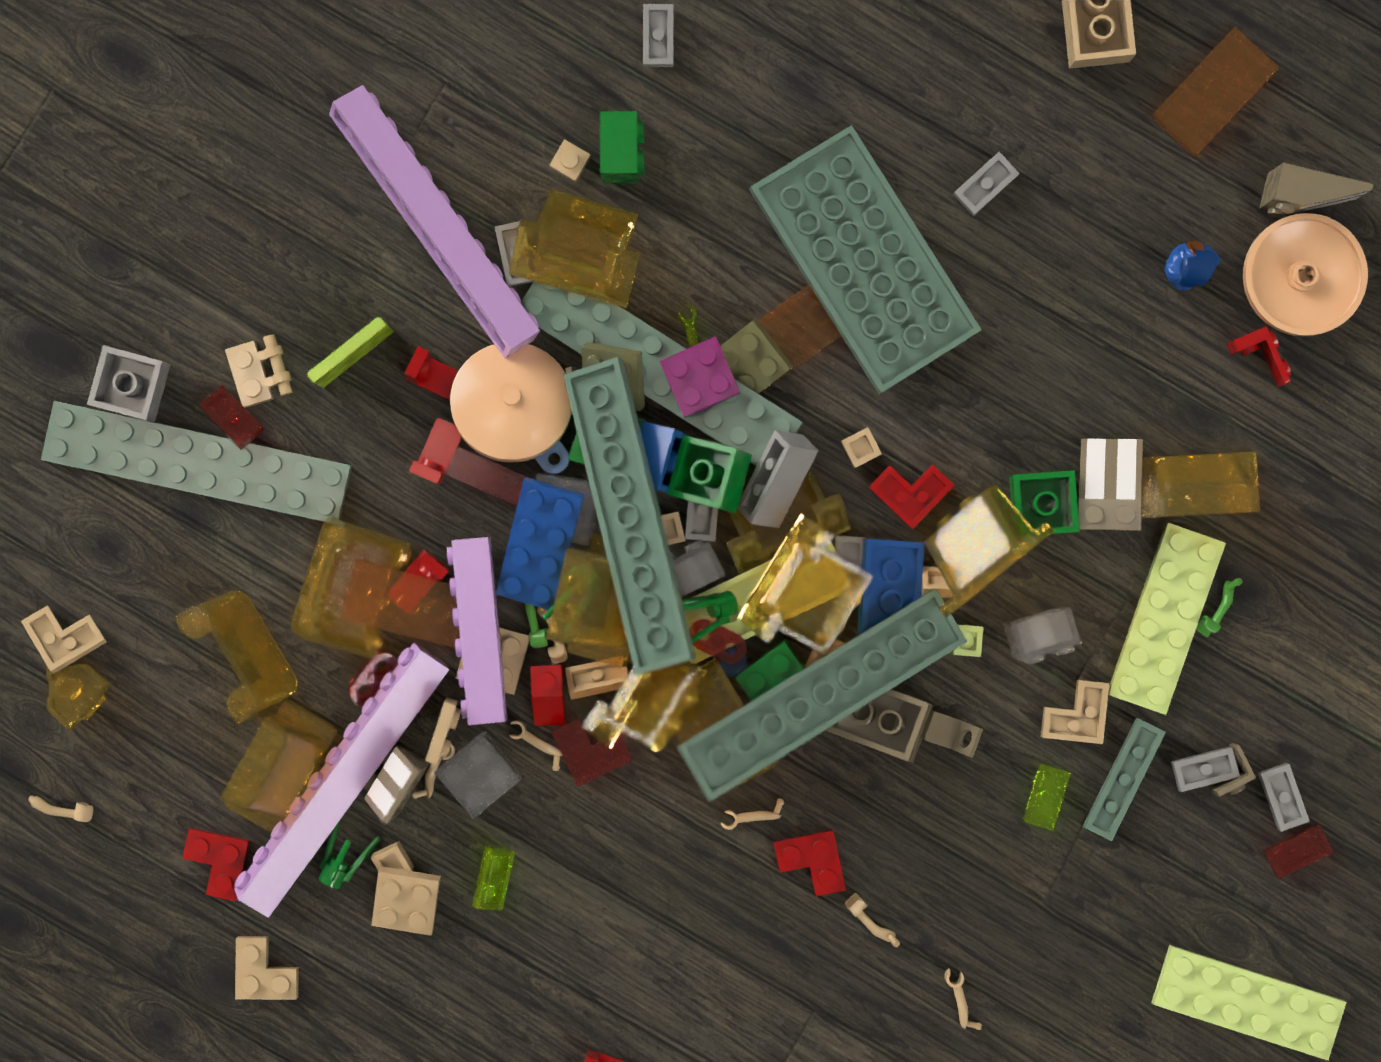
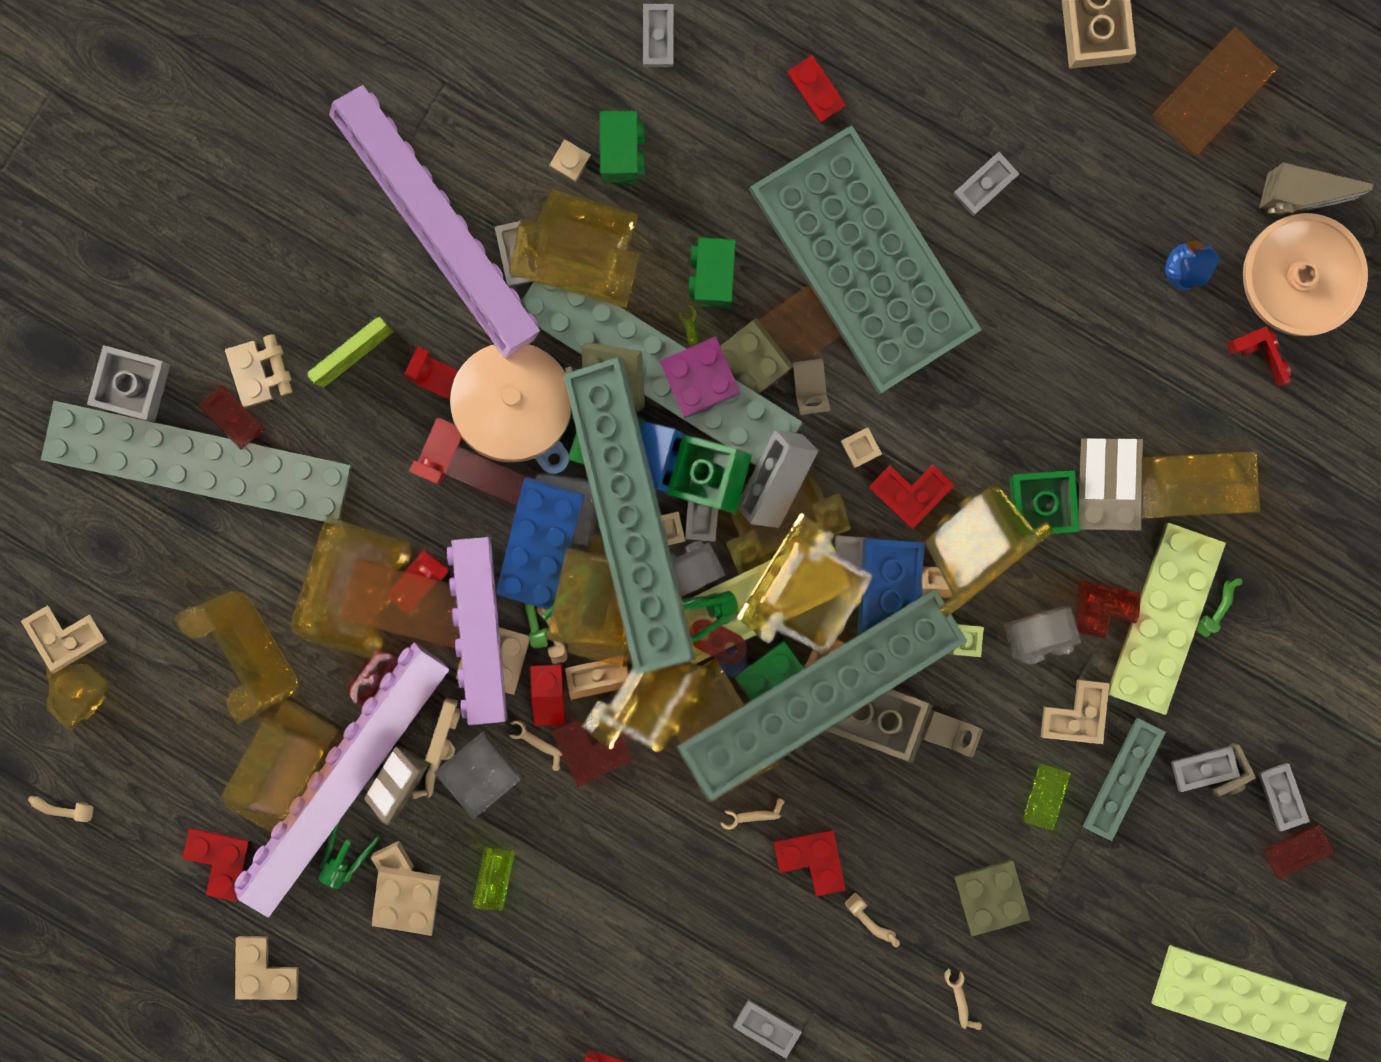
none -> green brick [689,237,735,308]
none -> light grey plate [733,999,802,1058]
none -> red plate [787,55,846,124]
none -> dark tan bracket [793,359,830,415]
none -> olive plate [954,860,1030,936]
none -> clear red plate [1075,580,1140,639]

